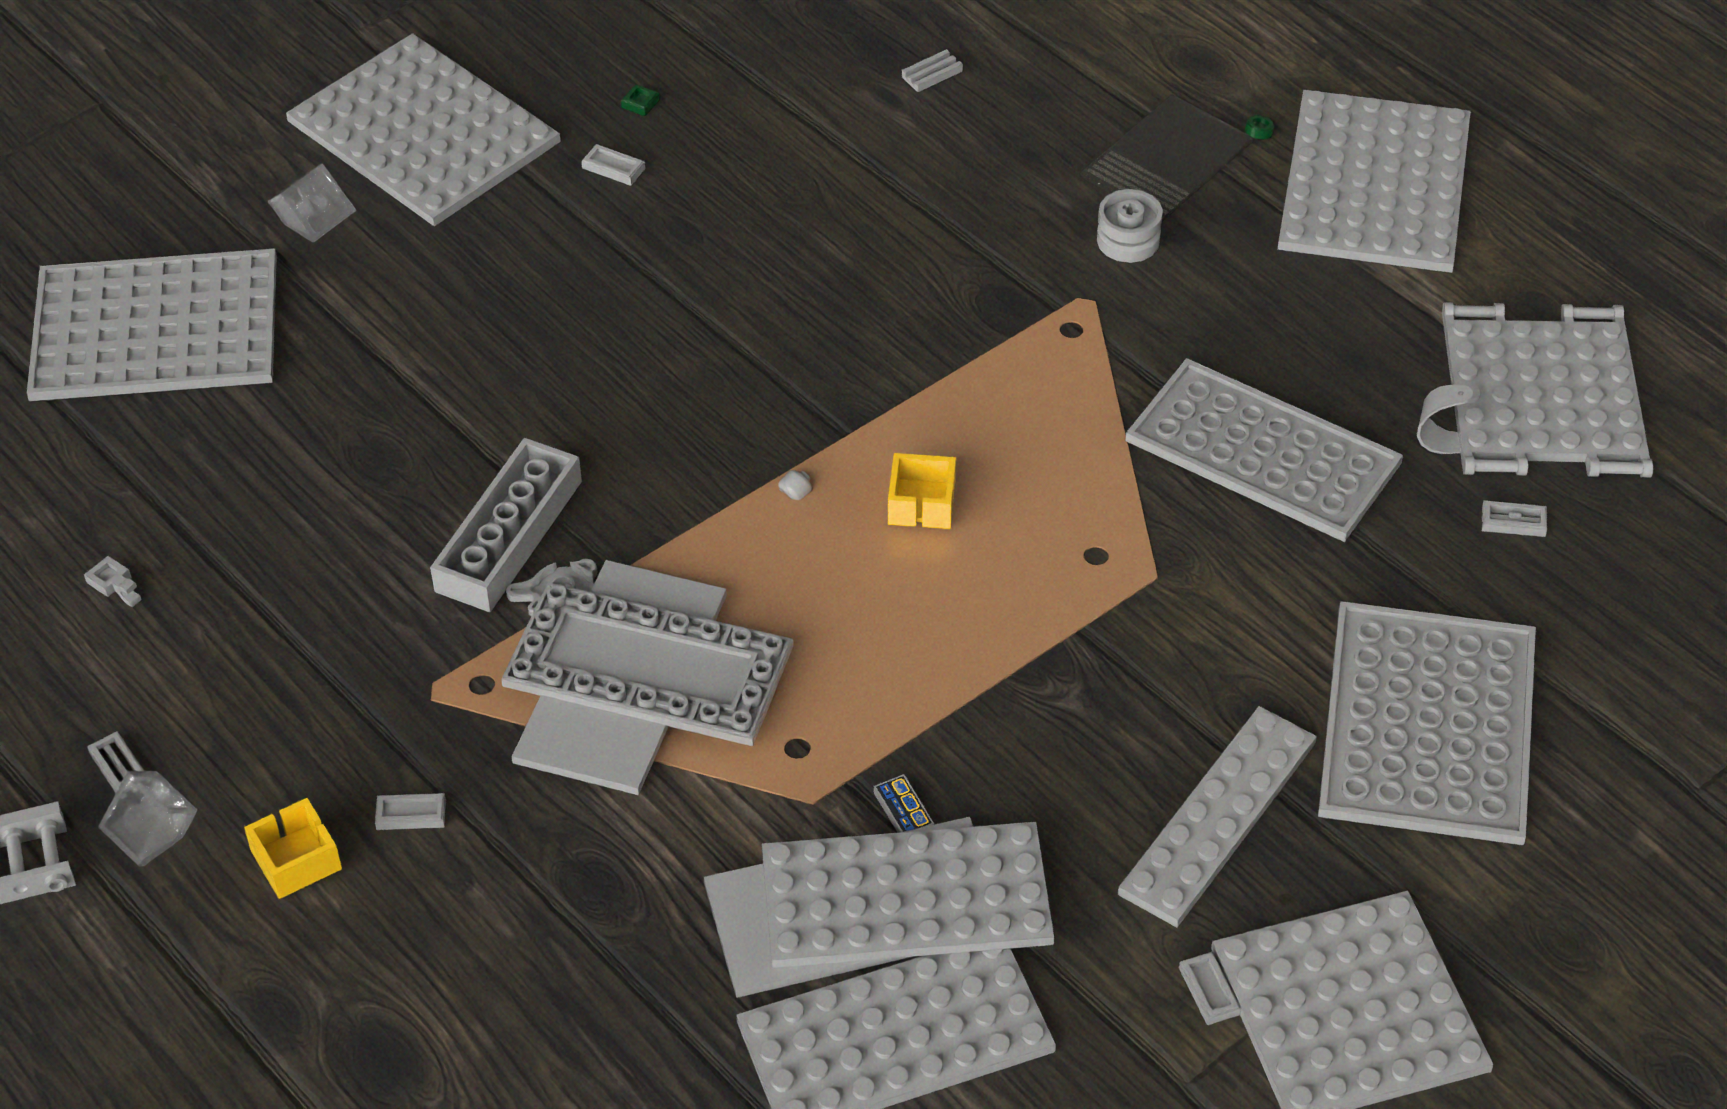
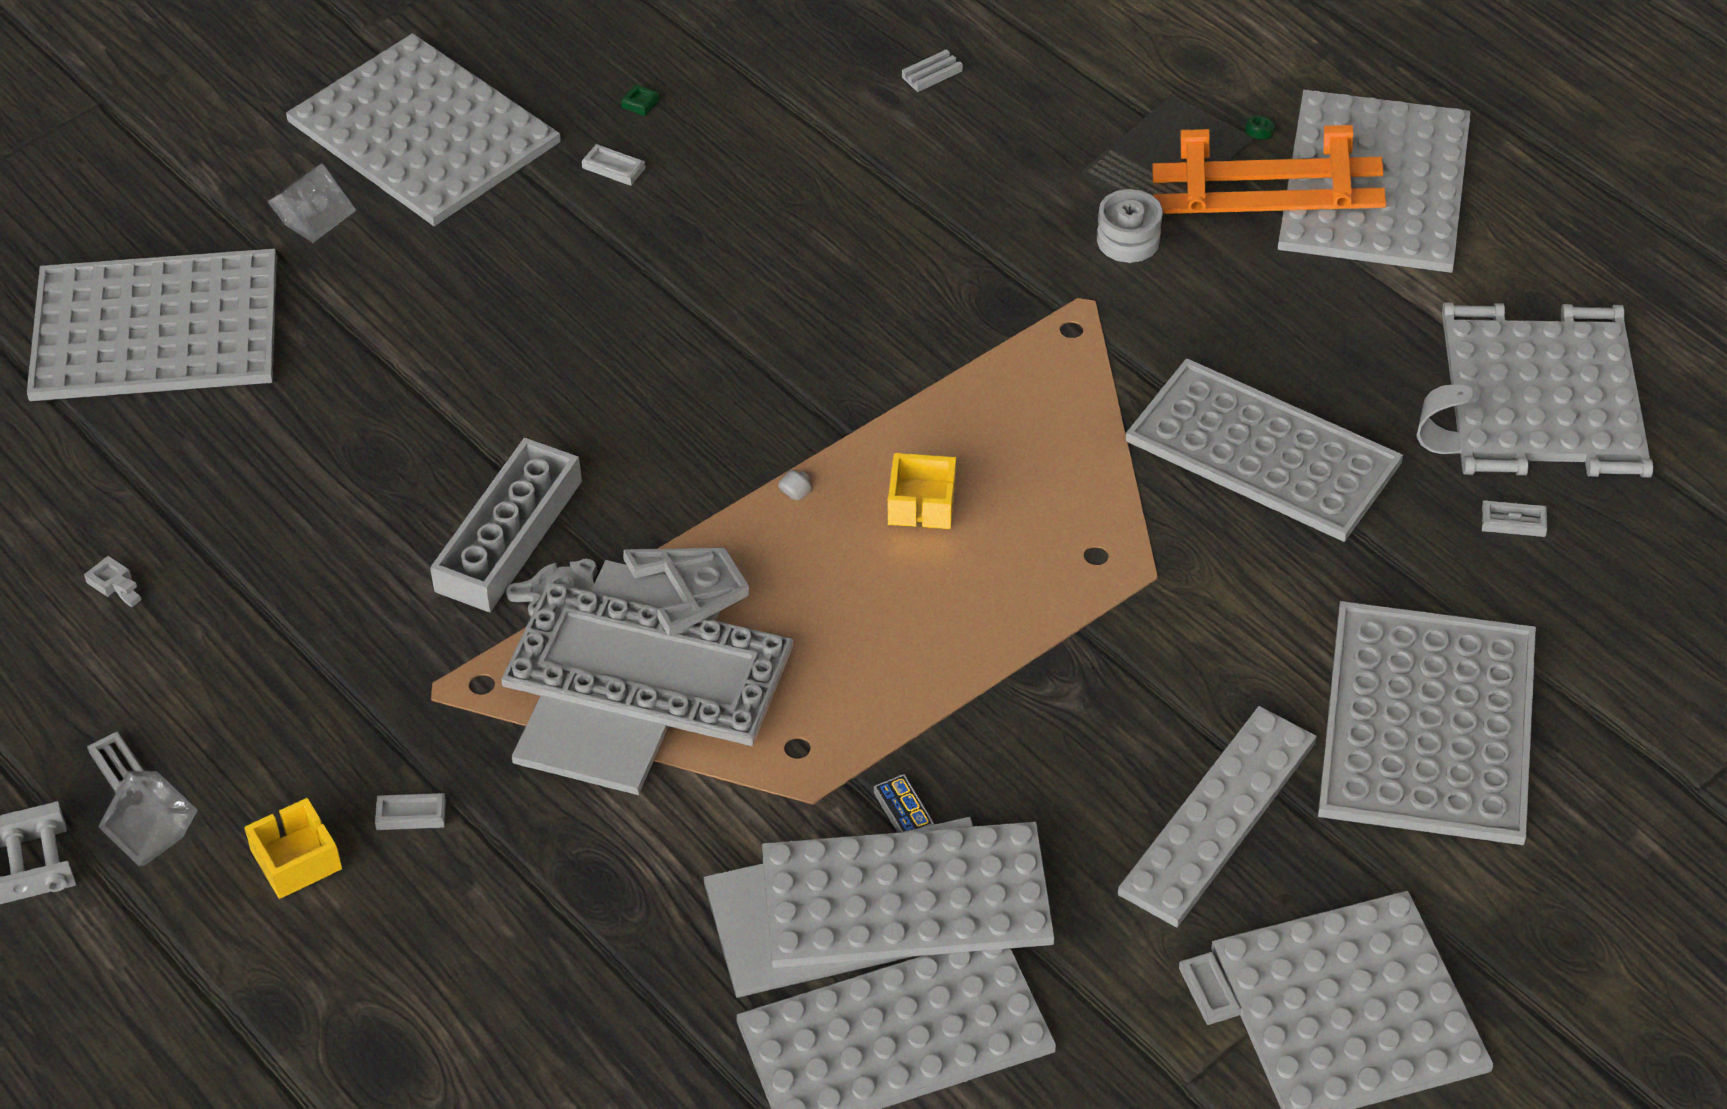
none -> light grey wing [624,548,749,637]
none -> orange fence [1153,125,1386,214]

